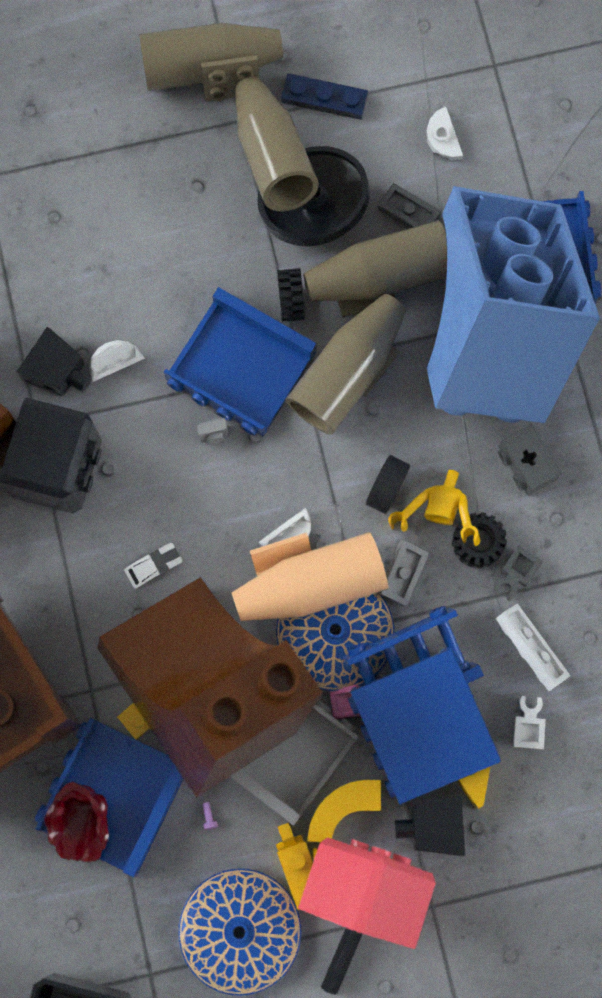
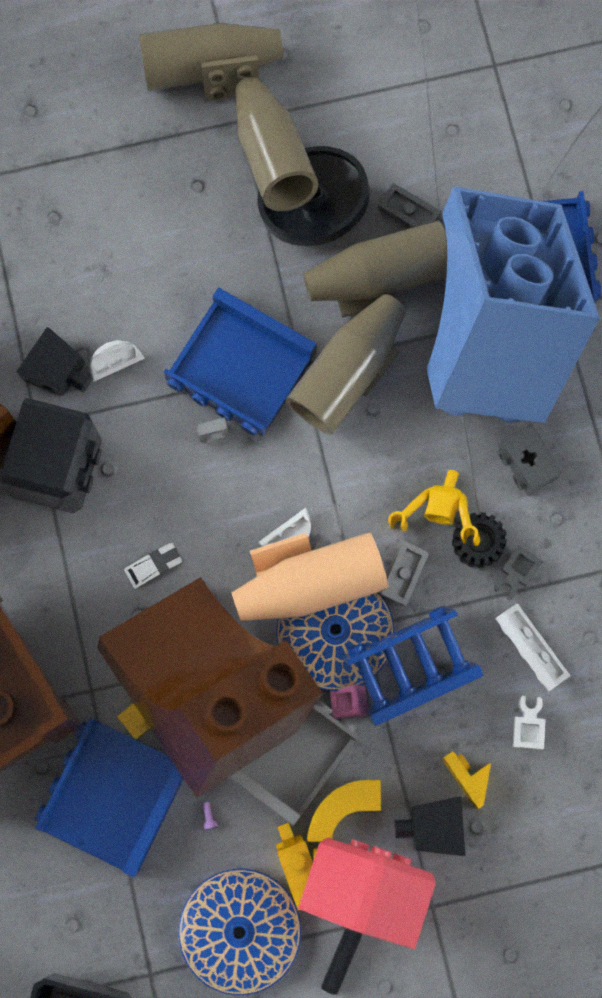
dark red hair [44,781,109,863] -> none
black tyre [277,268,305,322] -> none
dark blue plate [281,73,368,120] -> none
blue panel [348,646,501,805] -> none
black tyre [366,455,410,514] -> none
white plate [426,107,463,161] -> none

